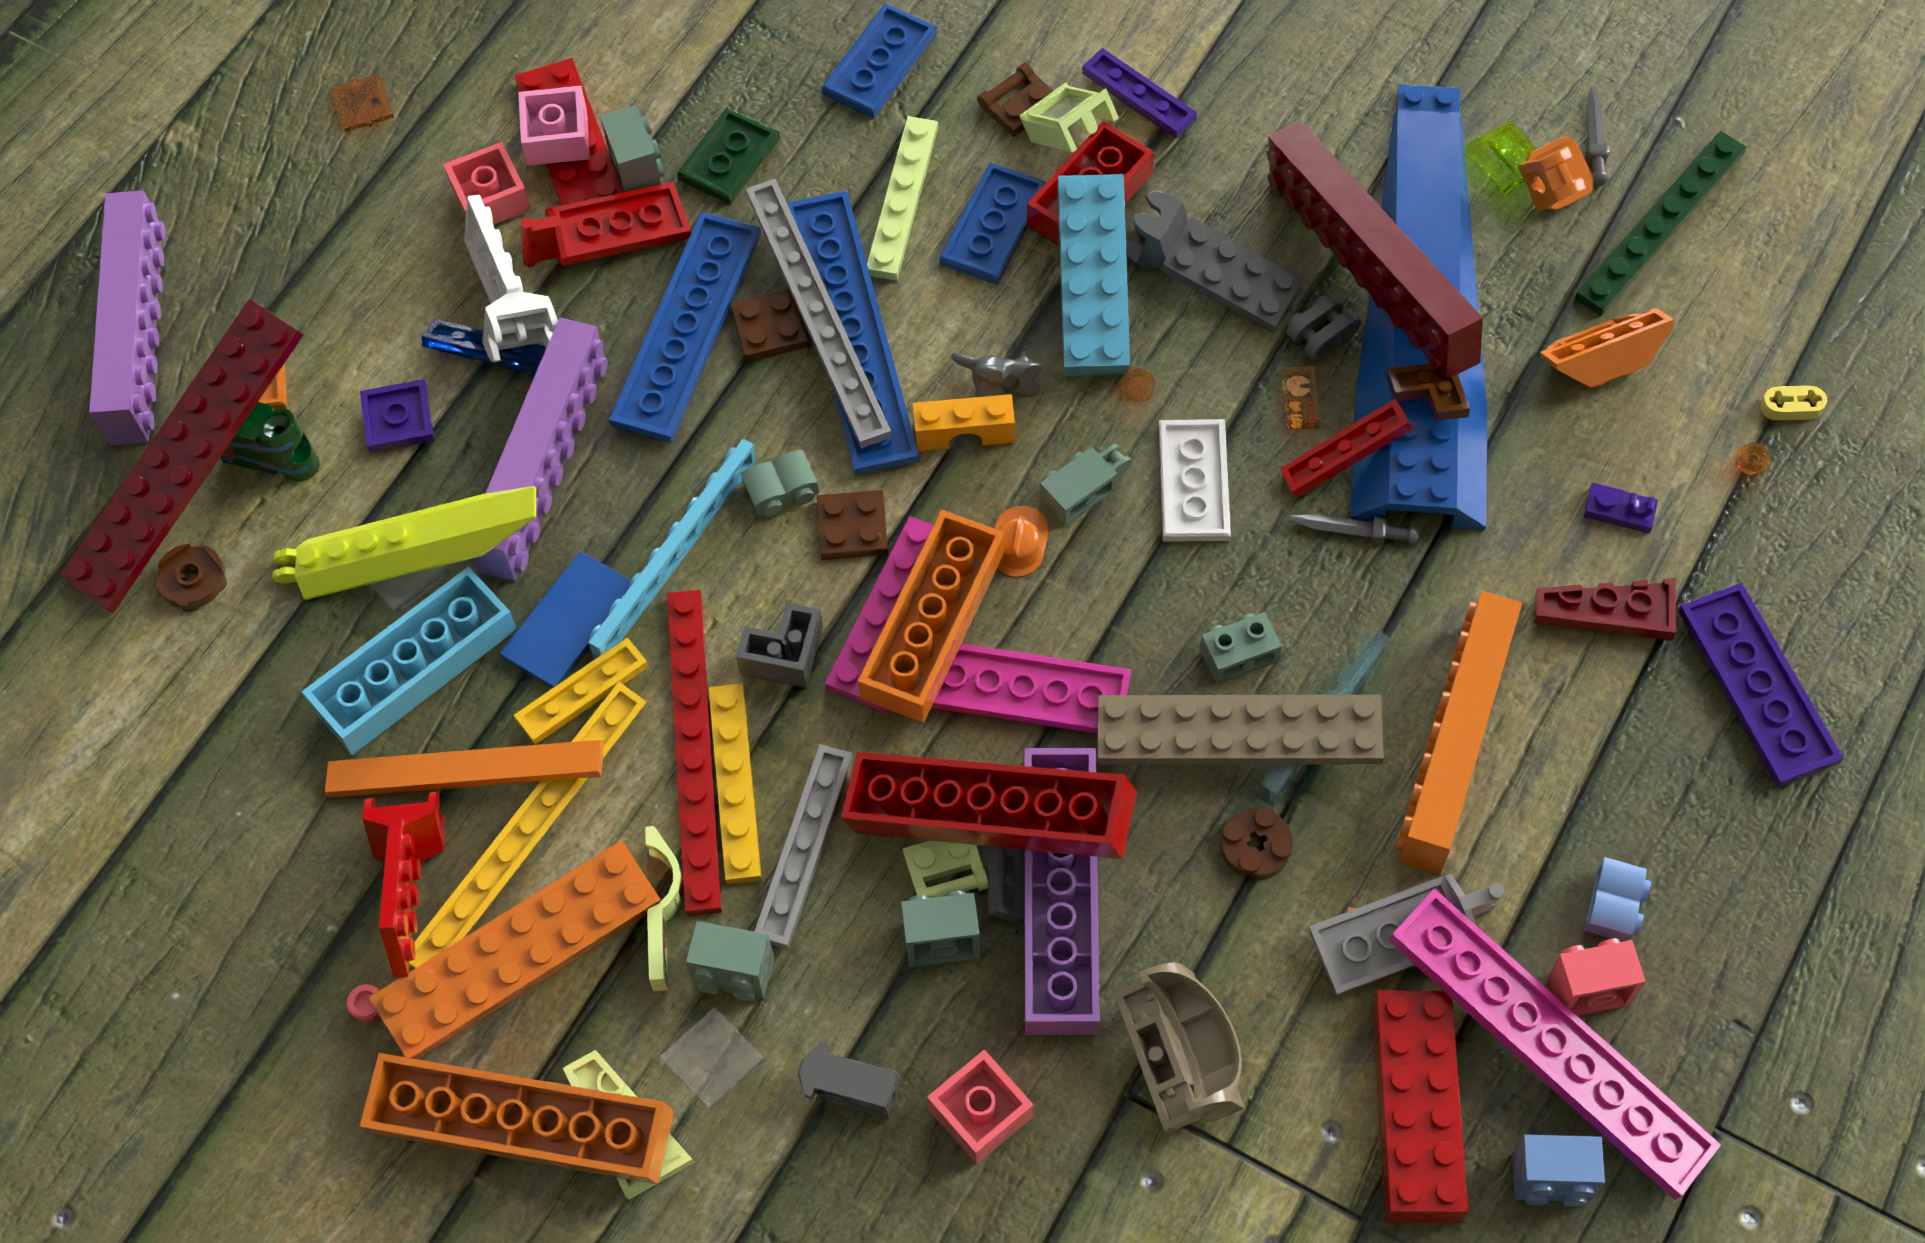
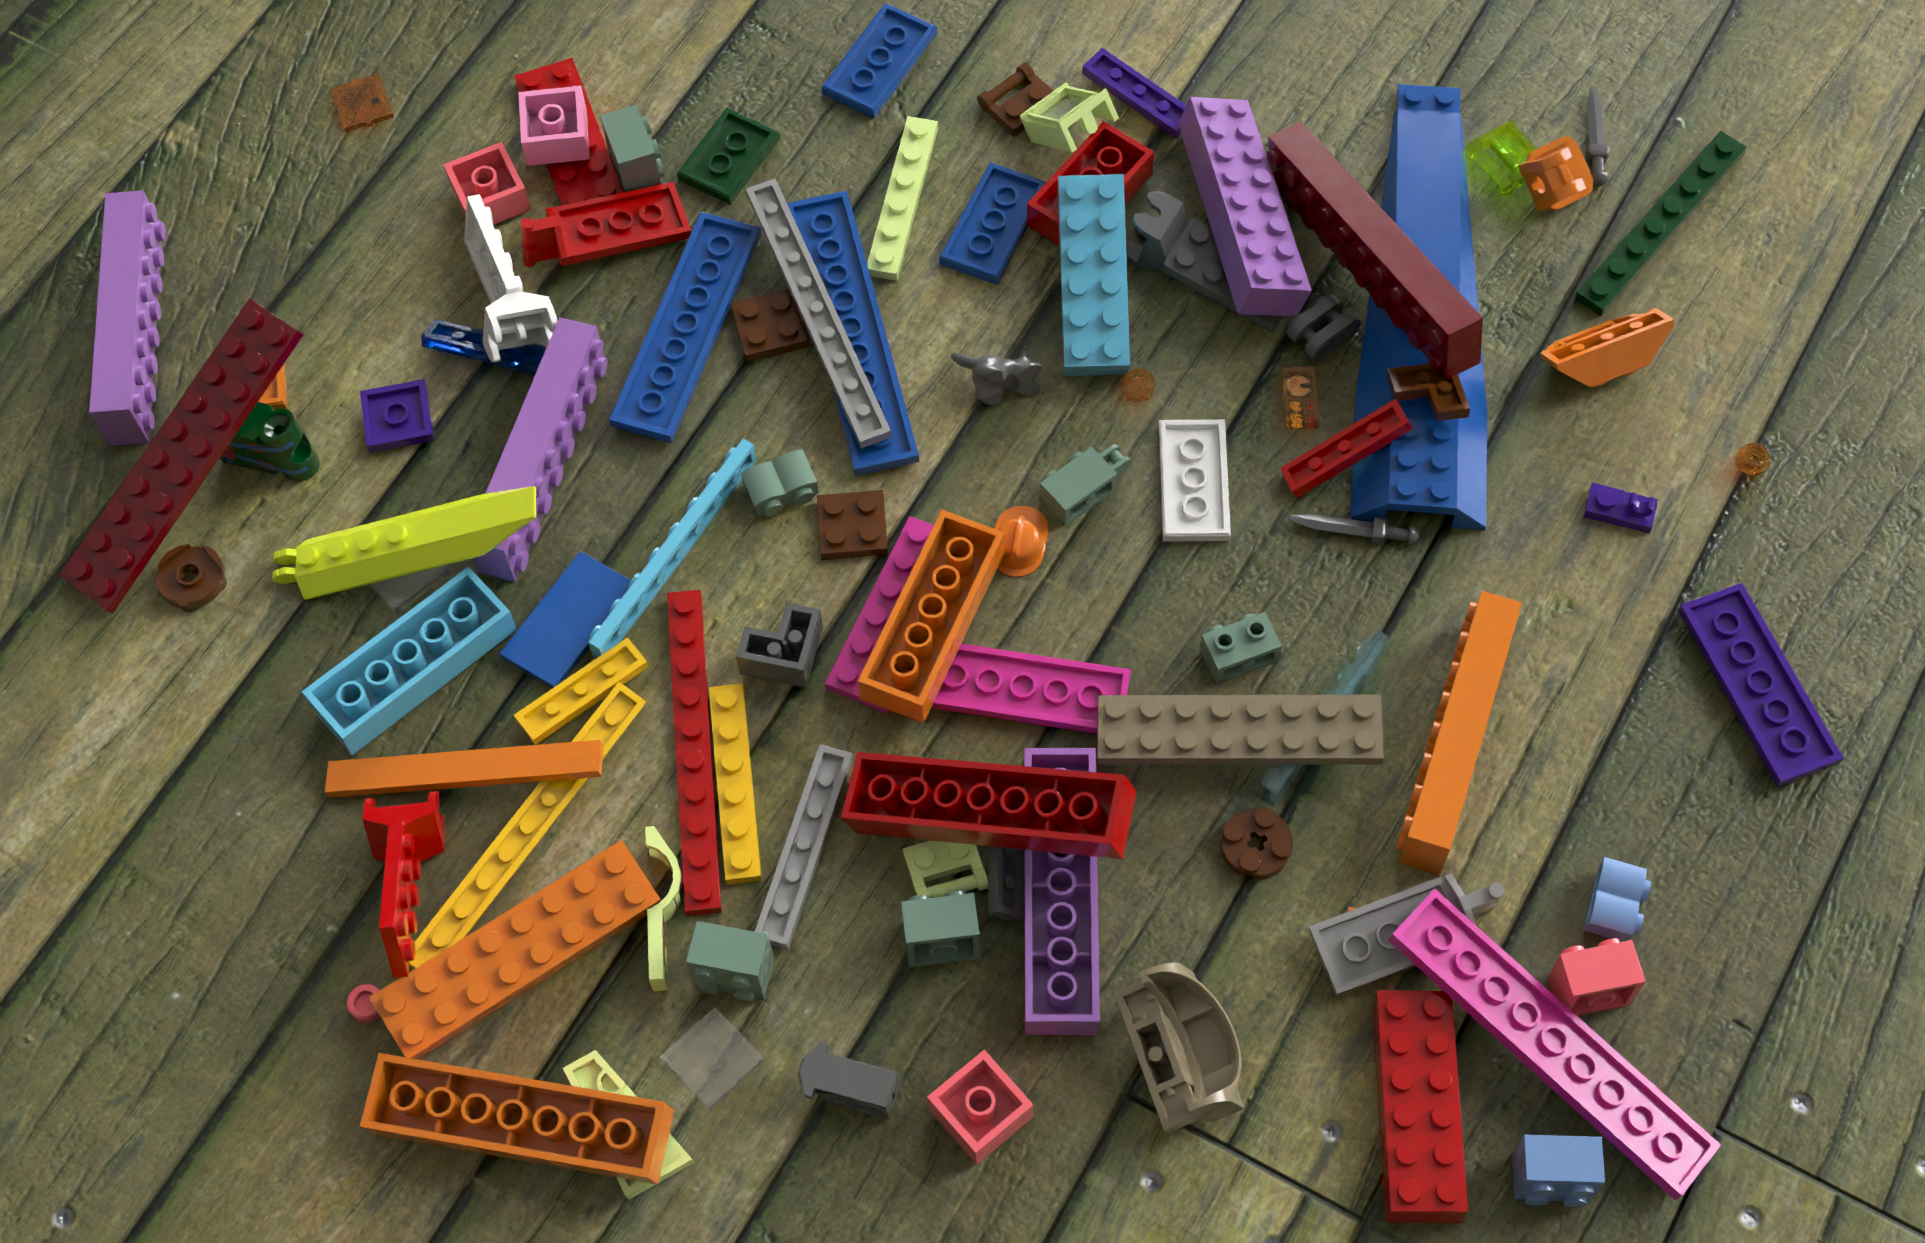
light orange arch [913,394,1015,451] -> none
dark red wing [1534,578,1676,641] -> none
light yellow beam [1760,386,1827,421] -> none
none -> medium lavender brick [1178,97,1312,316]

